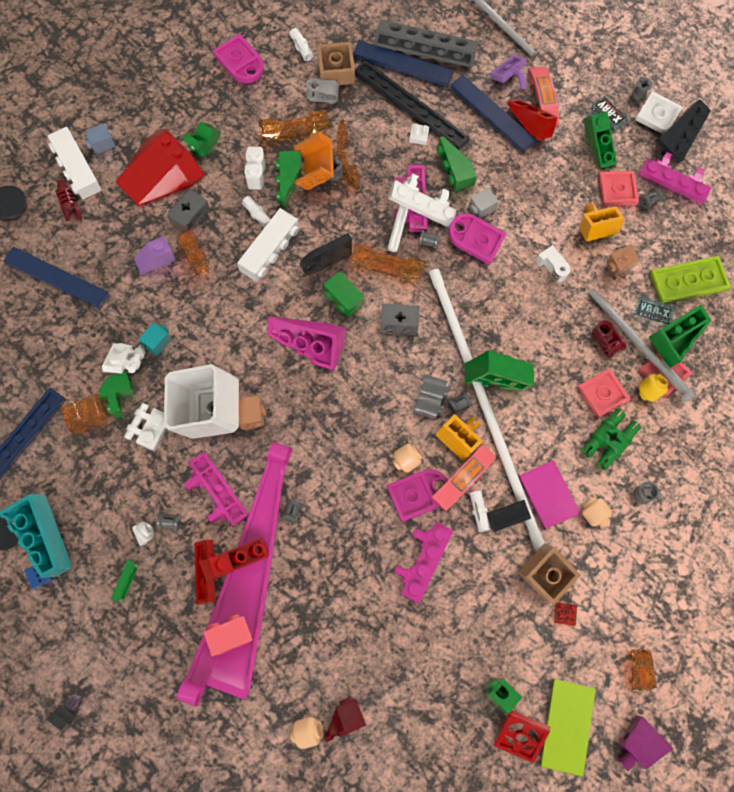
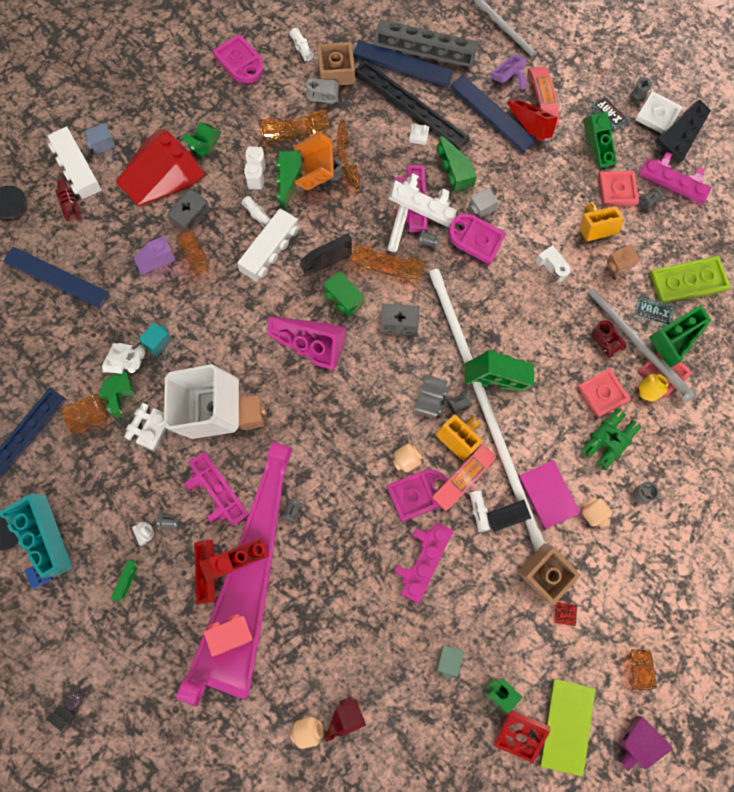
none -> sand green brick [435,645,464,680]

